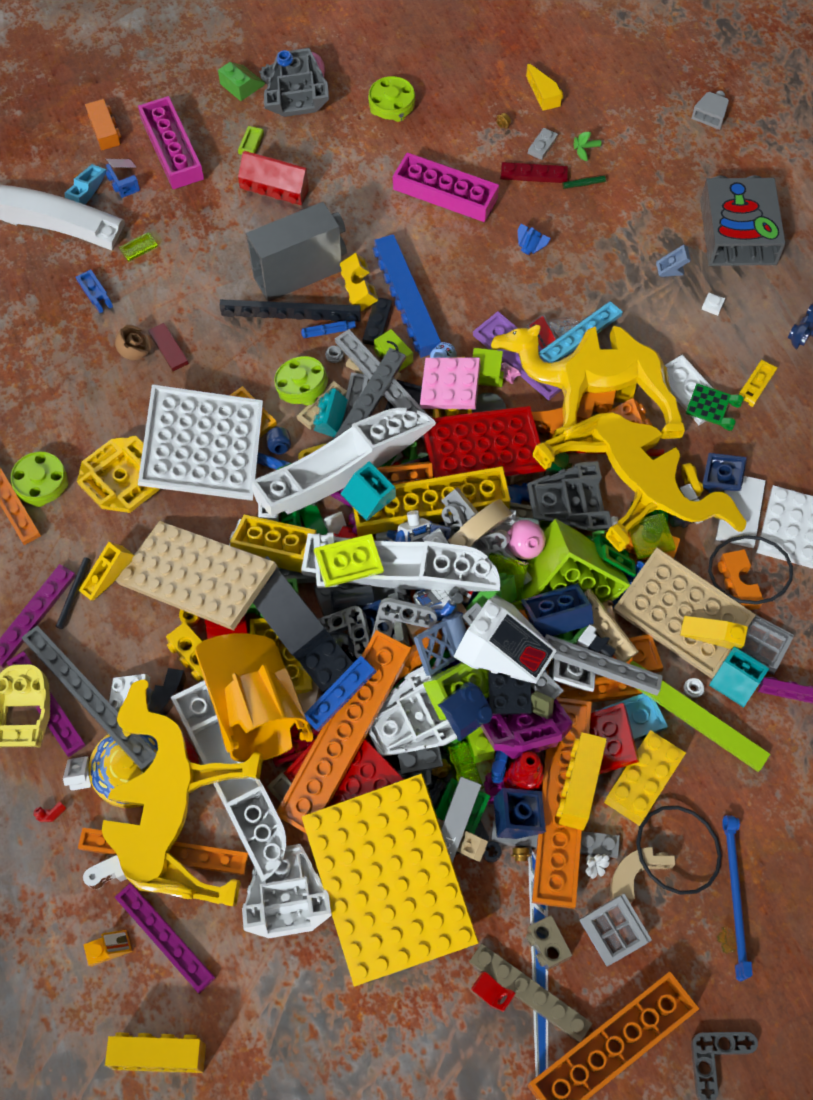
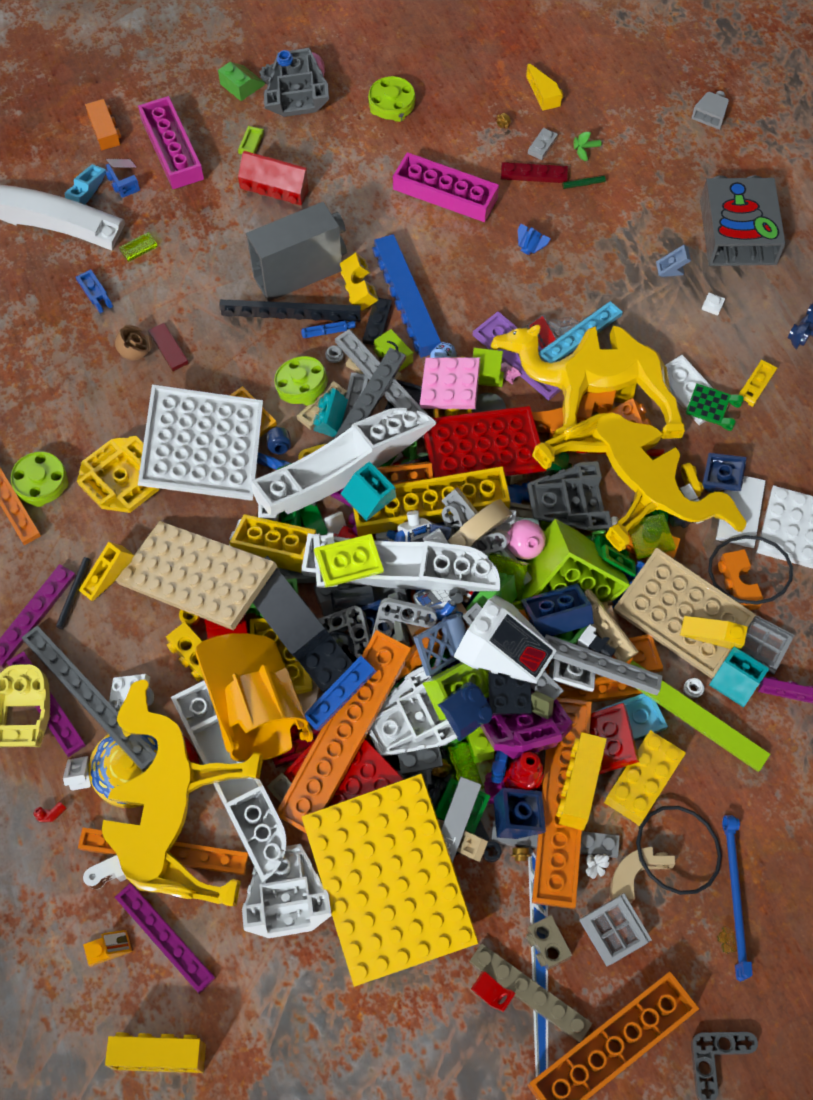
black slope [148,668,187,716] -> none

